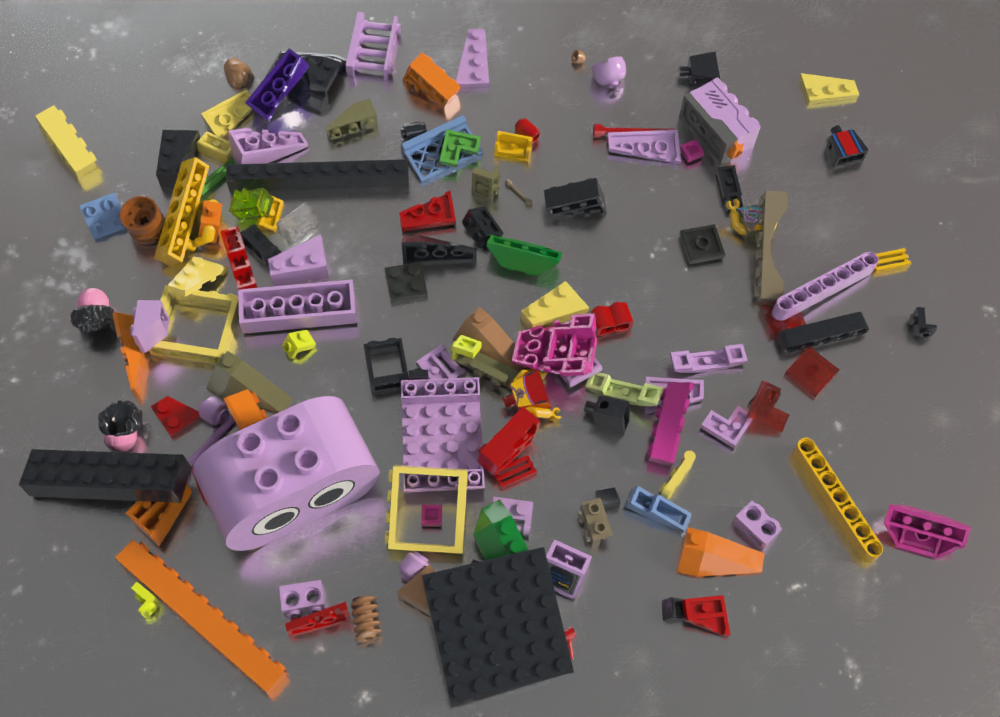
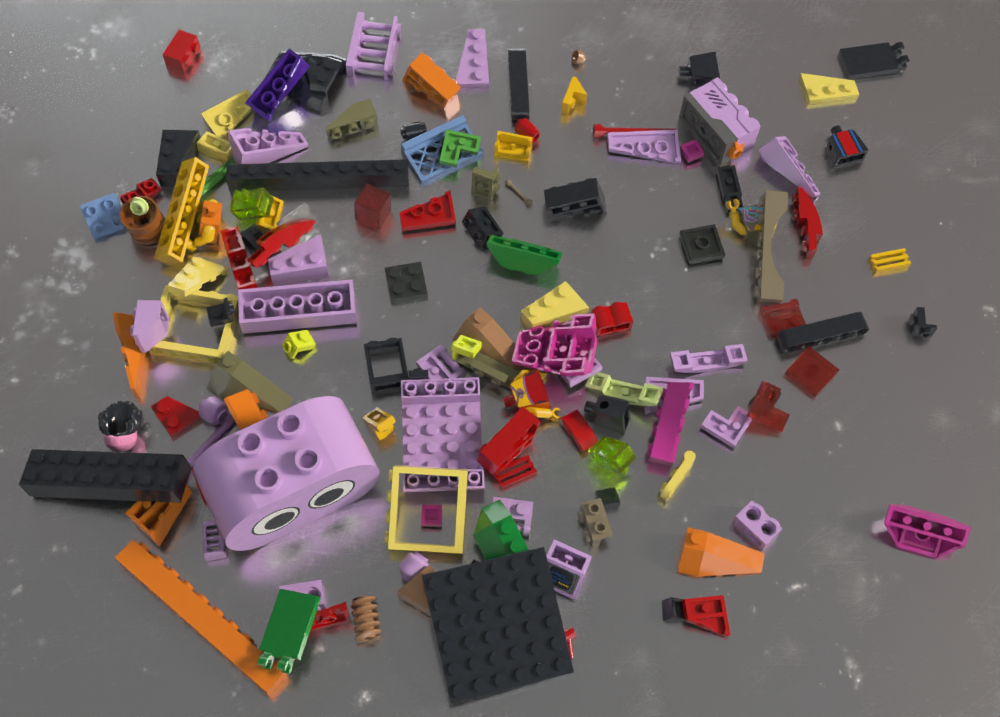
light yellow wedge [35,105,97,179] -> none
black hair [70,288,115,332] -> none
neon yellow bracket [131,582,160,618] -> none
medium nougat piece [224,58,254,89] -> none
black wedge [401,234,477,264] -> none
lavender cylinder [591,57,626,88] -> none
medium blue slope [624,486,692,532] -> none
lavender beam [772,252,879,321] -> none
yellow beam [793,437,883,563] -> none
none -> red slope [120,178,162,204]
none -> yellowish green plate [130,197,149,215]
none -> red brick [162,29,200,72]
none -> lavender slope [202,520,227,562]
none -> black bracket [206,297,236,327]
none -> red slope [247,218,316,268]
none -> green tile [258,589,321,674]
none -> clear red head [354,184,391,229]
none -> yellow slope [362,407,396,440]
none -> black beam [508,49,529,120]
none -> red slope [560,409,599,452]
none -> yellow slope [561,76,587,115]
none -> clear neon green brick [588,436,636,476]
none -> lavender wedge [759,136,820,197]
none -> red slope [792,187,823,259]
none -> black tile [839,42,910,80]

